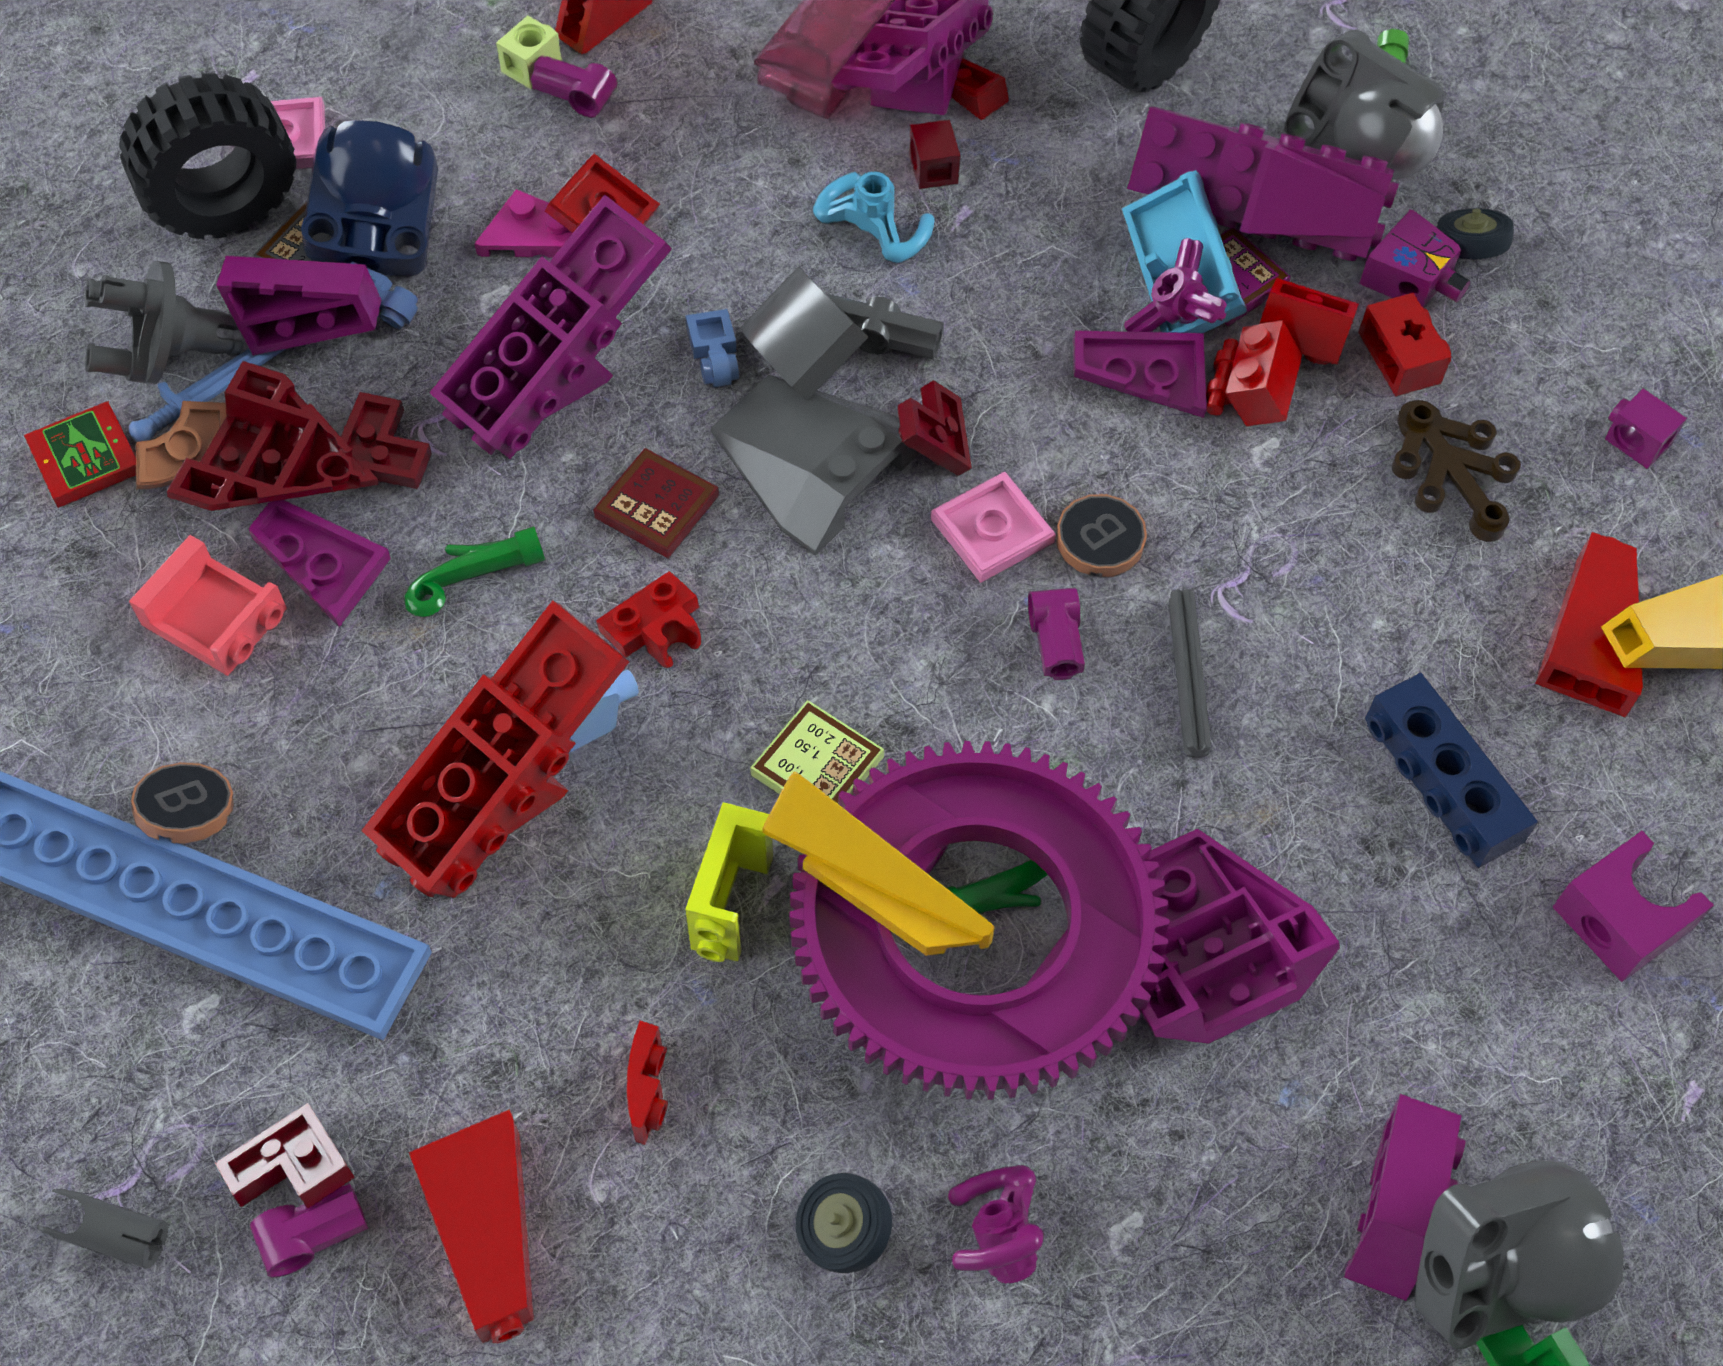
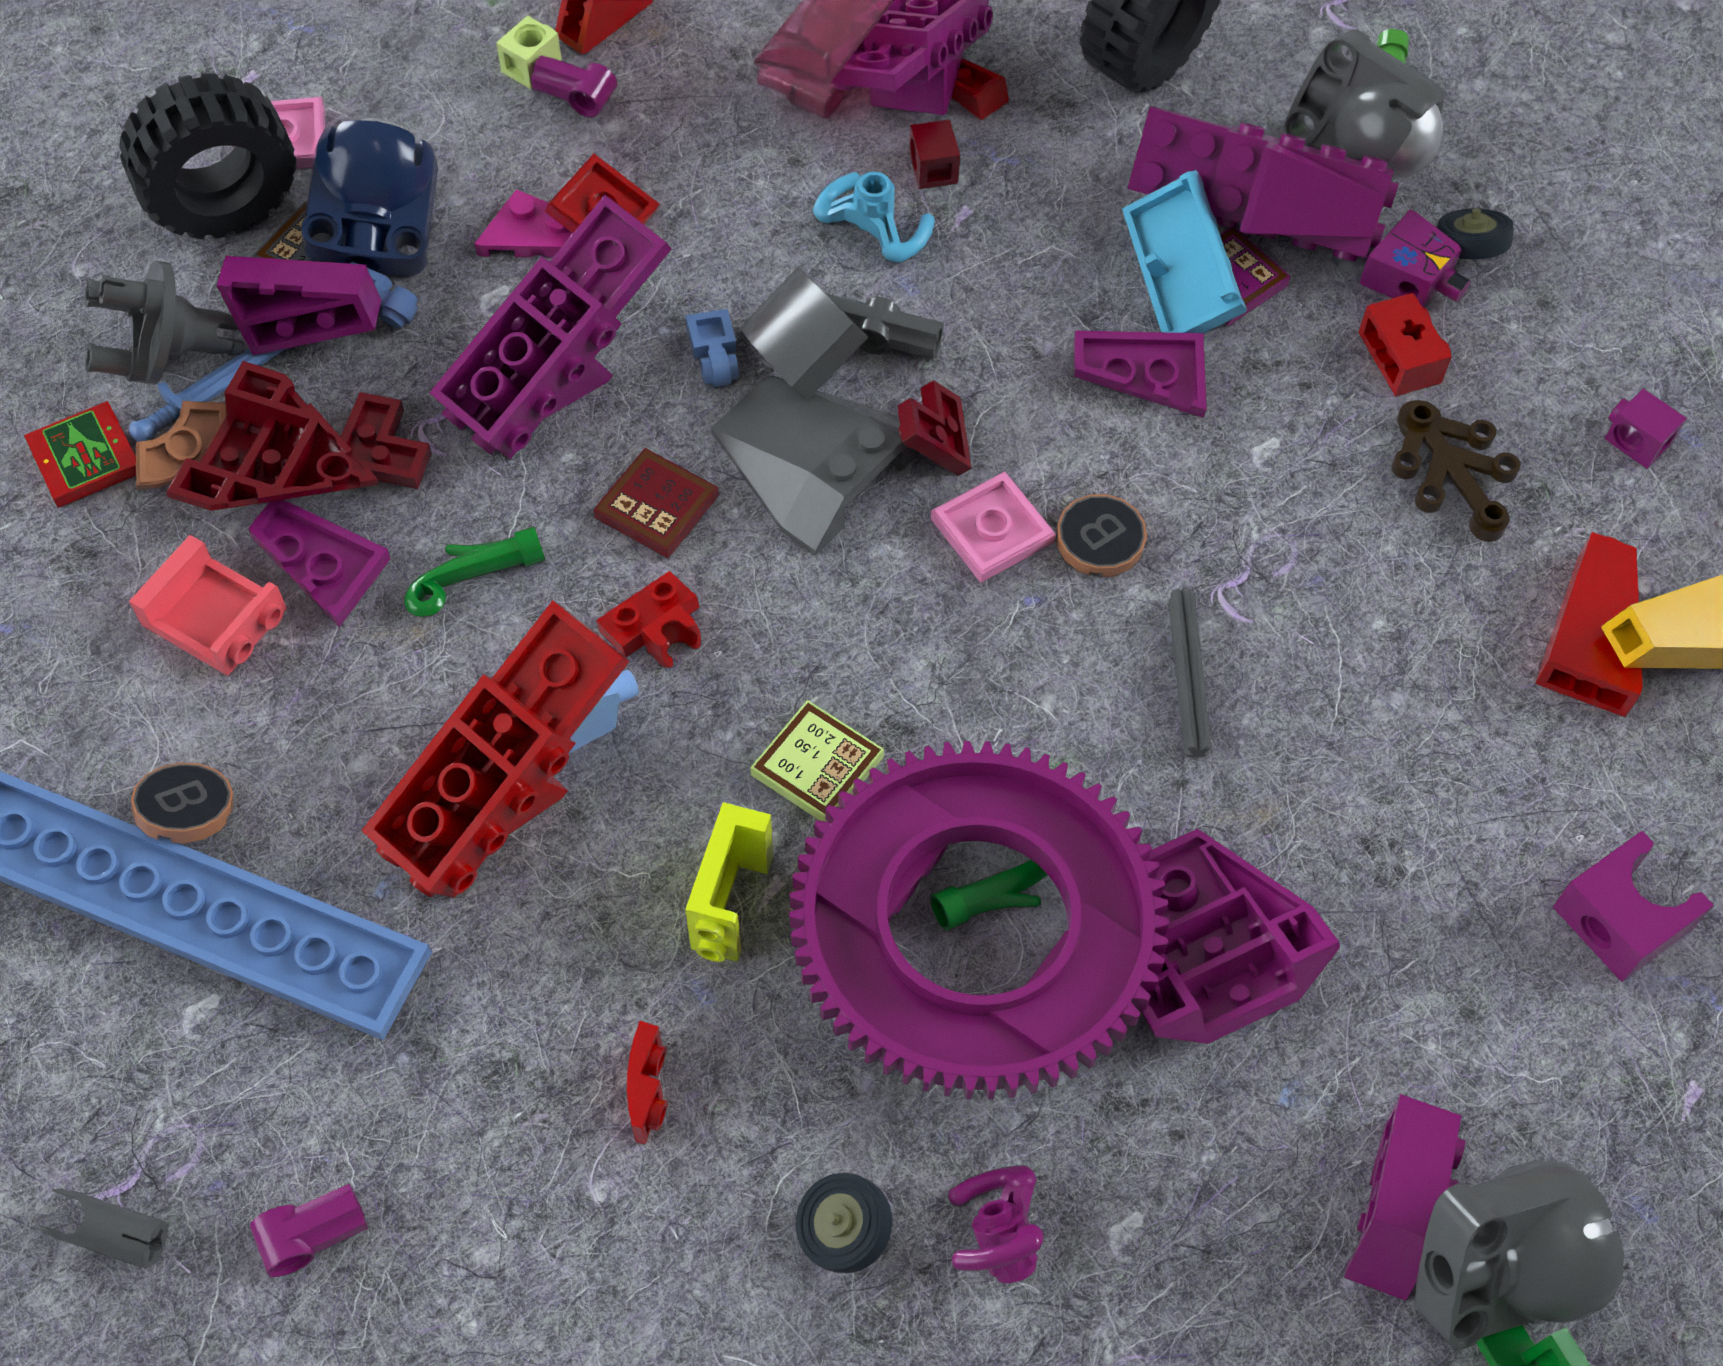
plate [215,1103,355,1209] -> none
red slope [409,1109,534,1344] -> none
yellow wedge [762,771,994,956] -> none
magenta piece [1028,588,1085,680] -> none
magenta bush [1124,238,1227,332] -> none
red brick [1206,320,1303,426] -> none
red brick [1259,278,1359,365] -> none
dark blue brick [1365,672,1538,868] -> none

